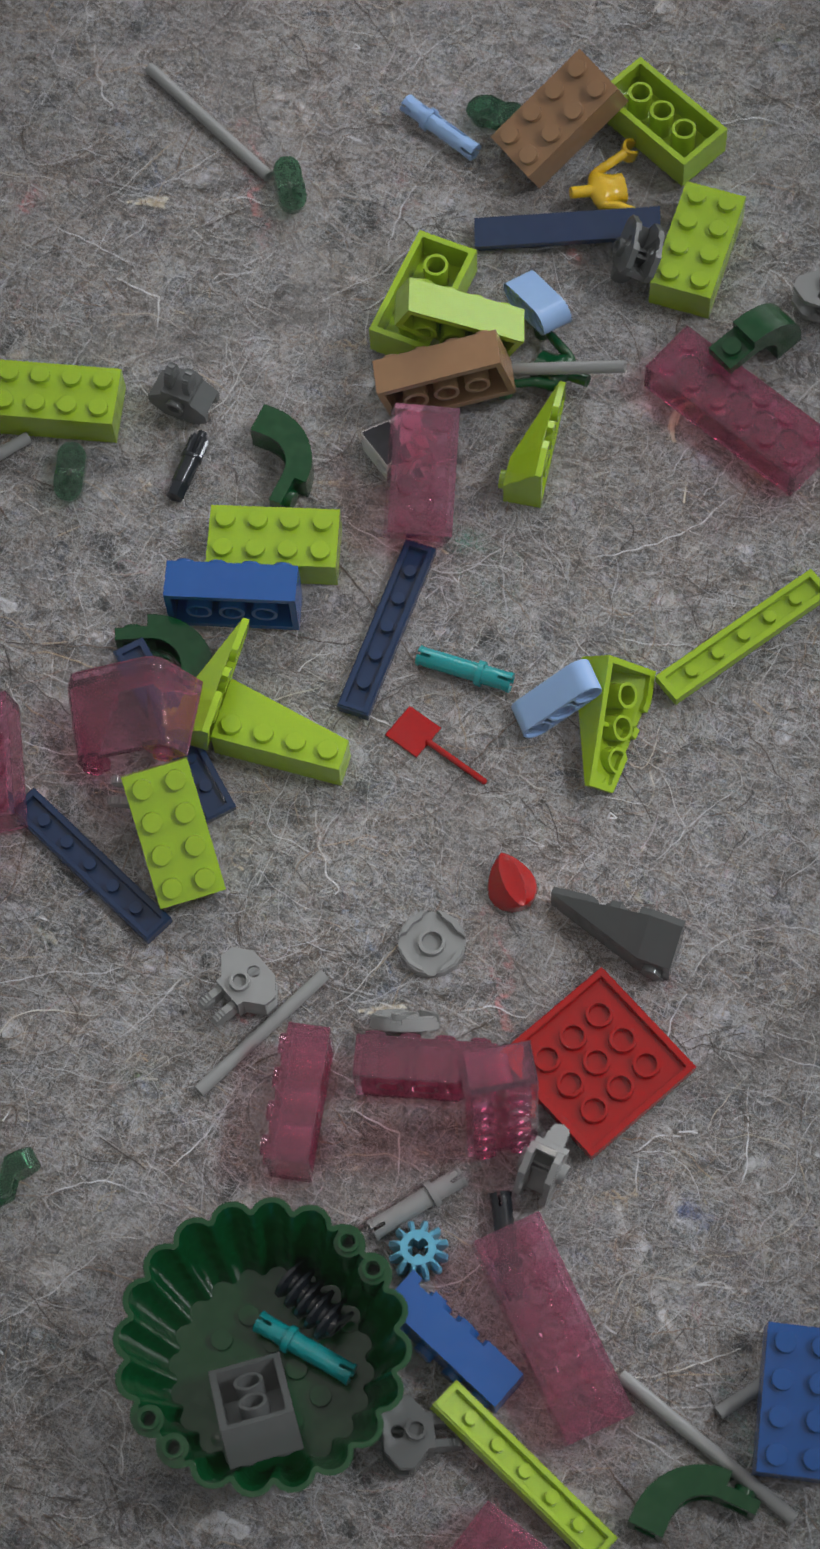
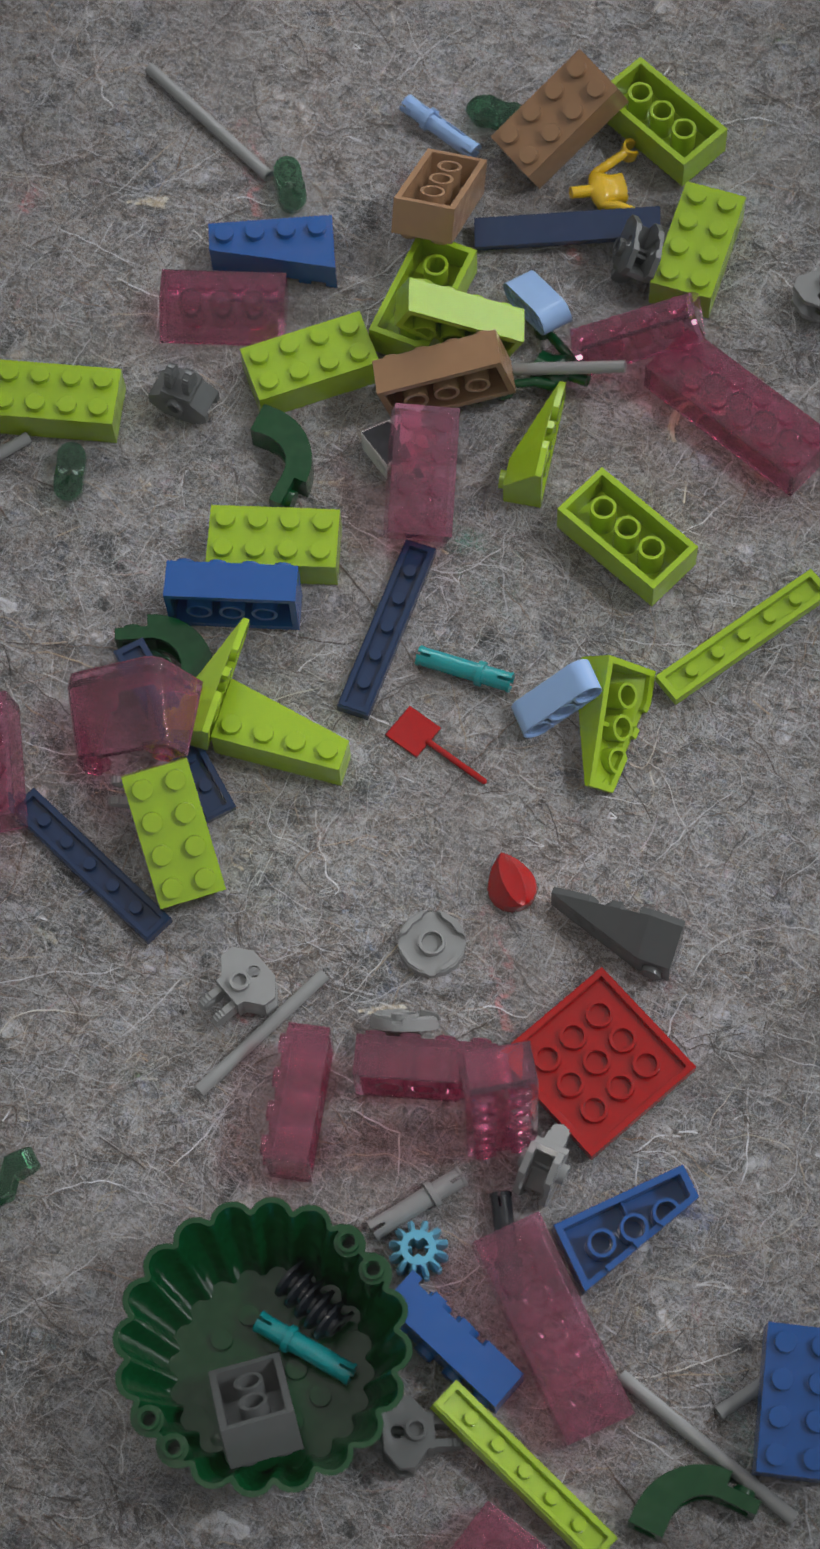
black piece [166,430,210,502] -> none
dark green arch [709,303,801,375] -> none
none -> clear pink slope [159,269,289,346]
none -> blue wedge [208,215,337,288]
none -> lime brick [240,311,379,412]
none -> medium nougat brick [391,148,487,245]
none -> blue wedge [551,1164,699,1296]
none -> lime brick [557,467,698,606]
none -> clear pink slope [570,292,706,375]

